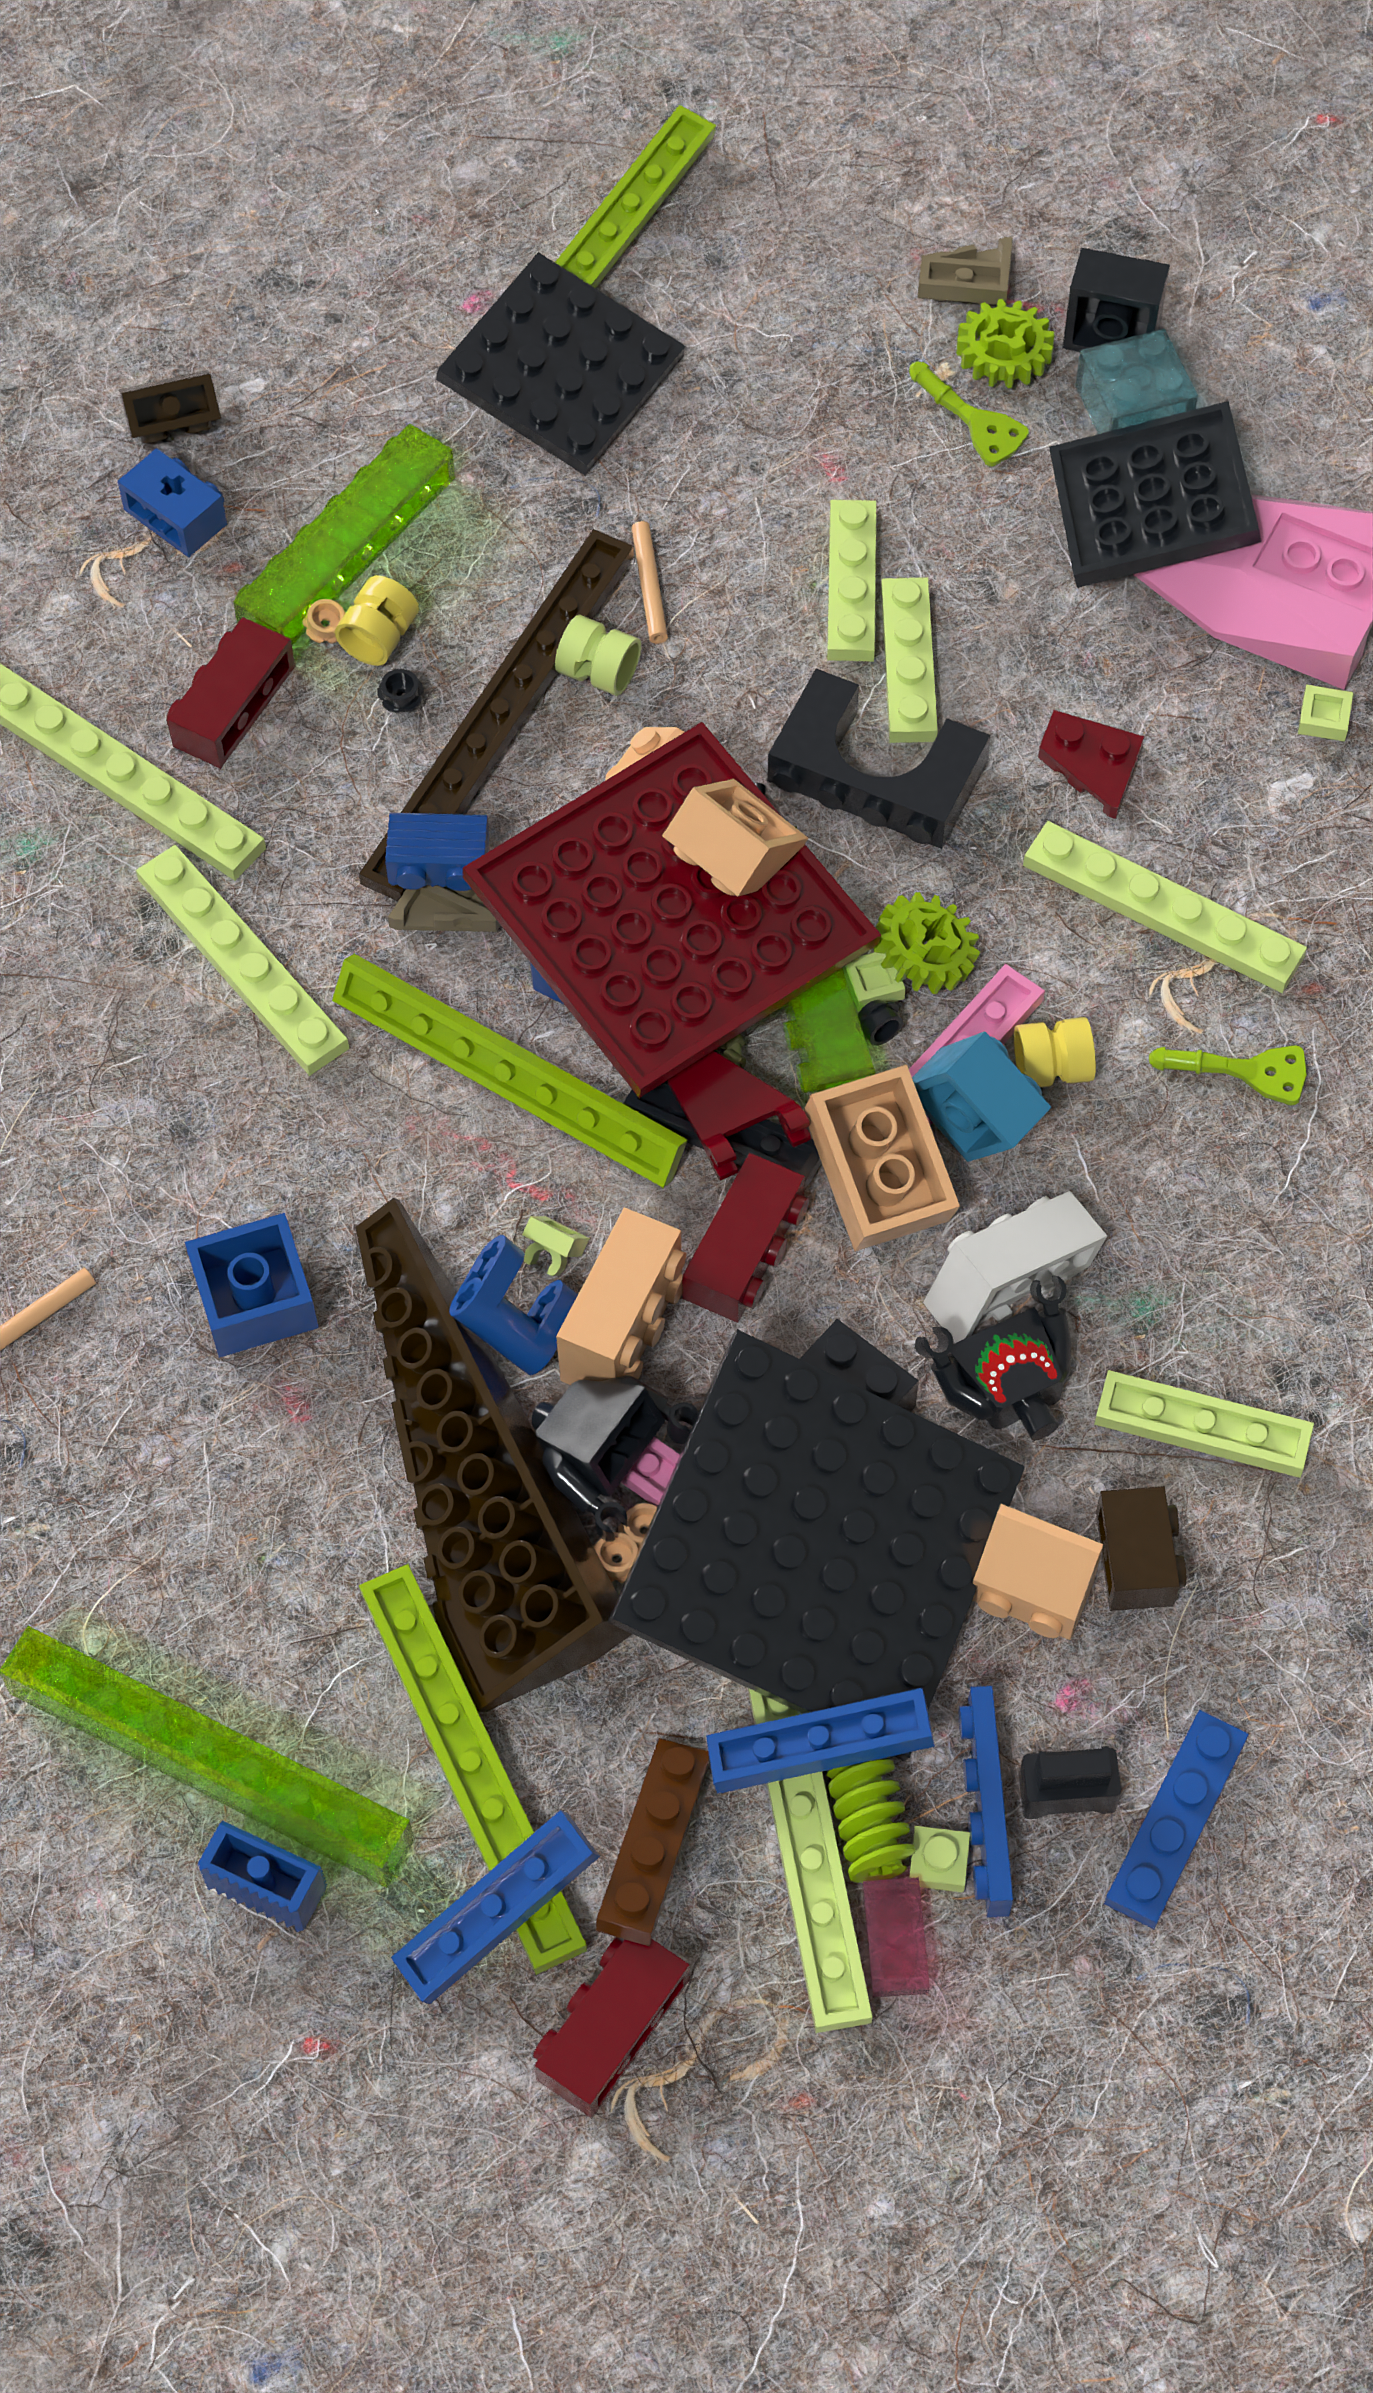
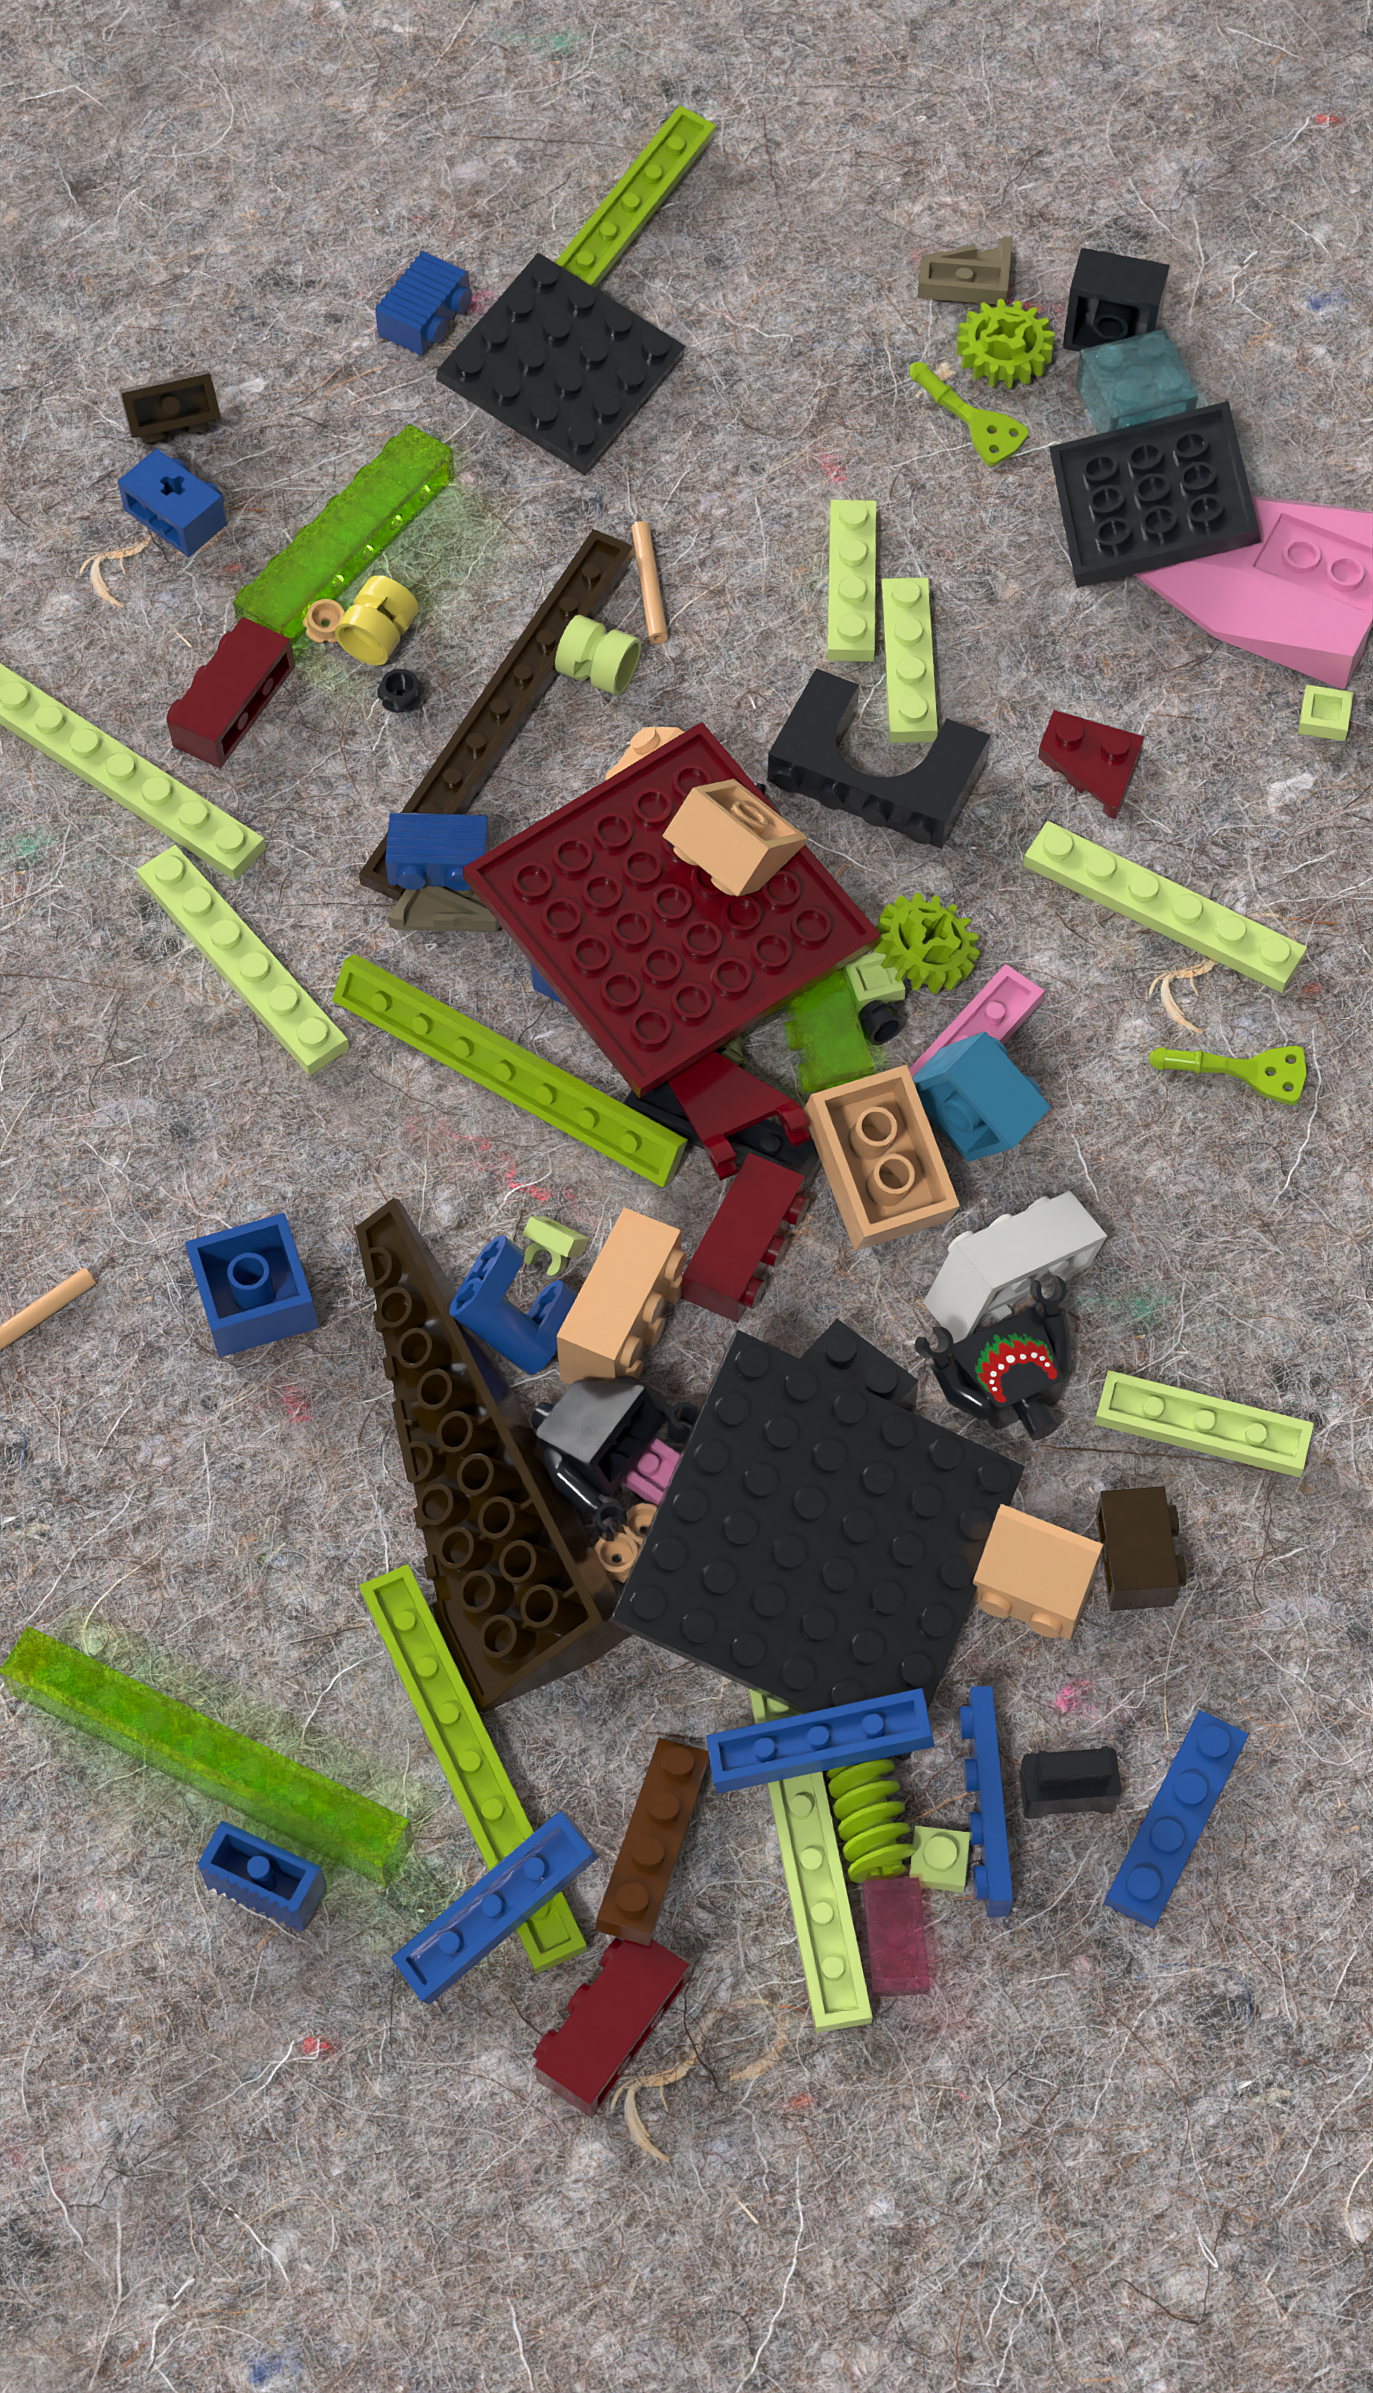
light yellow wheel [1014,1017,1096,1088] -> none
none -> blue brick [375,250,472,356]

